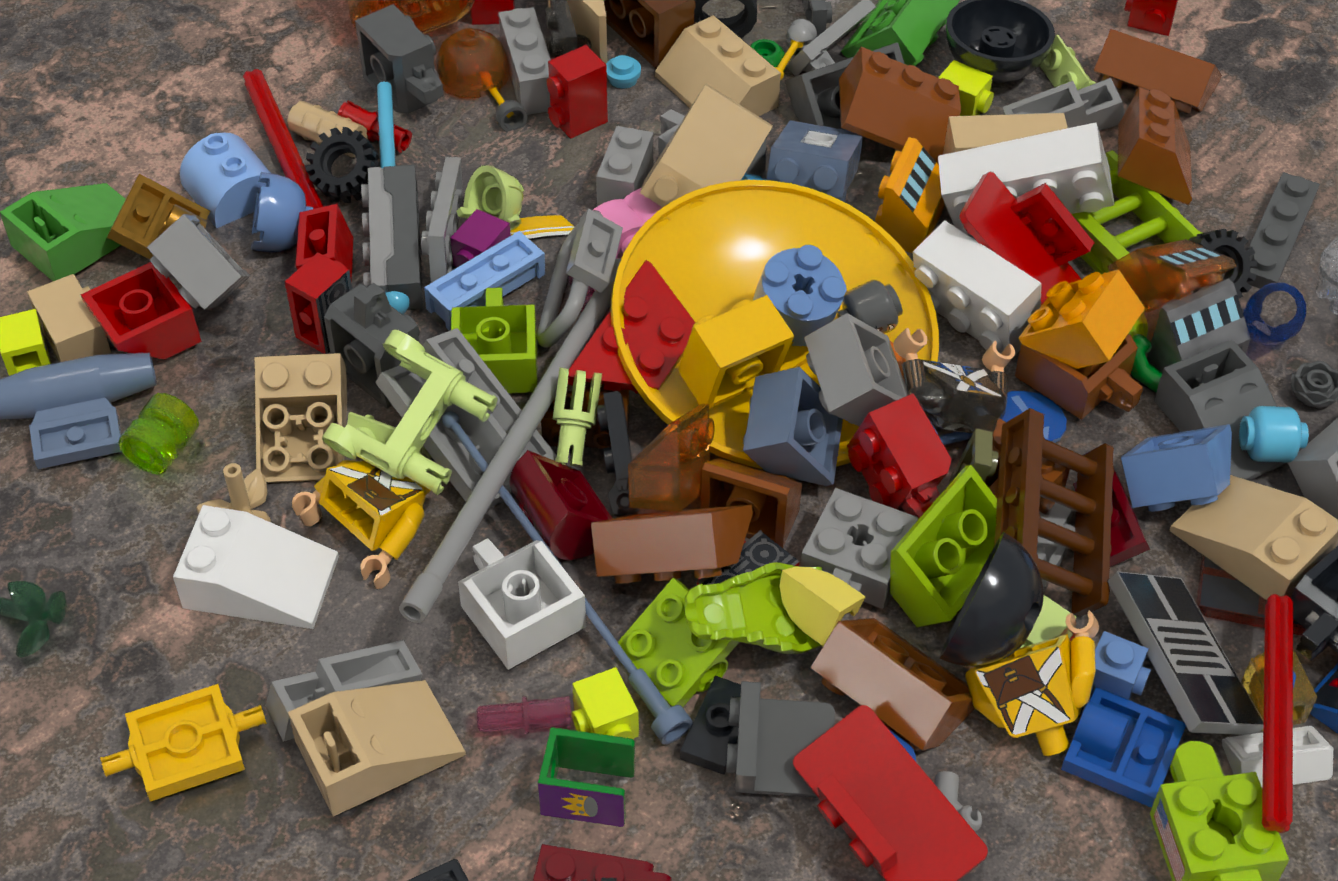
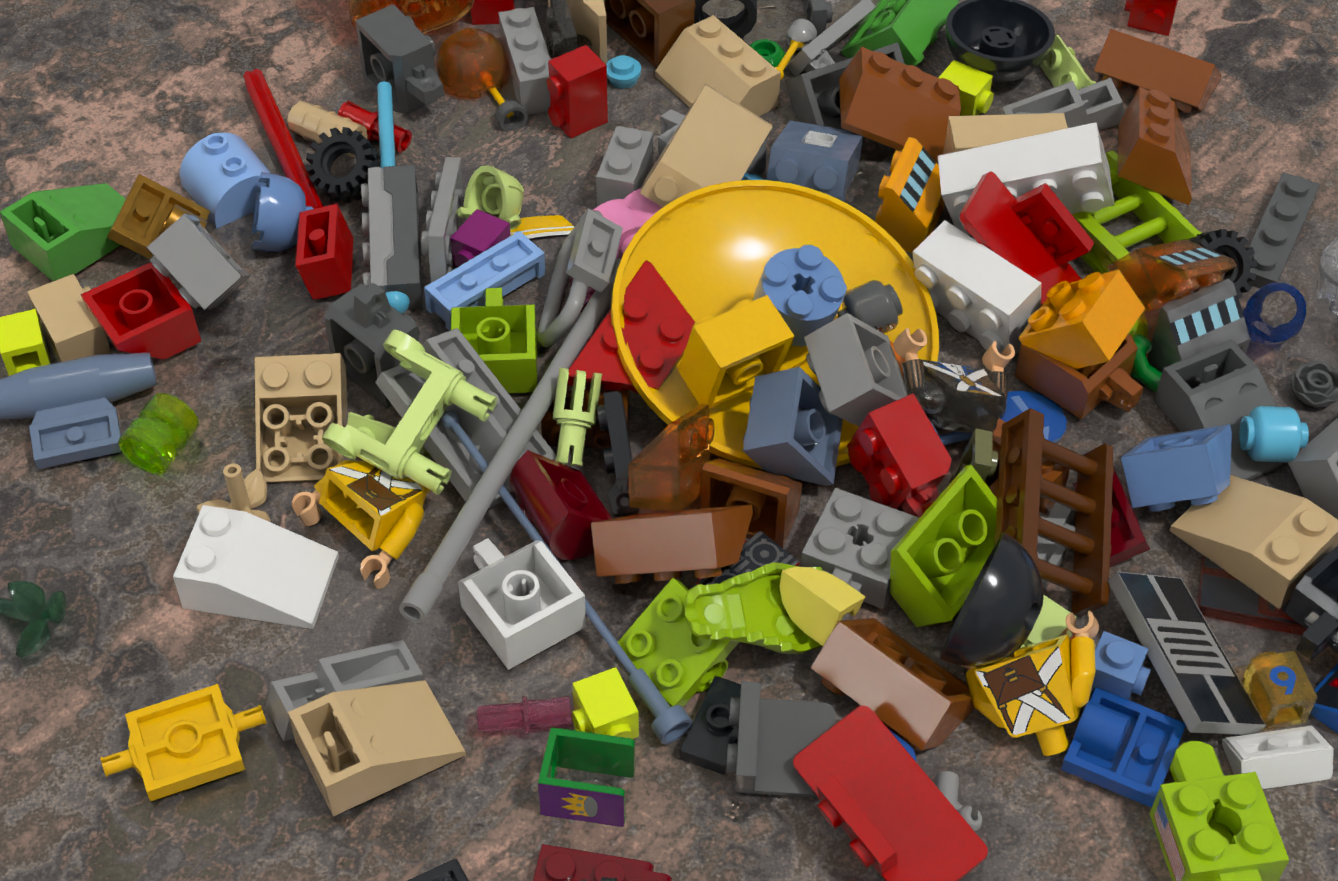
red brick [284,252,352,354] -> none
red axle [1262,594,1293,833] -> none

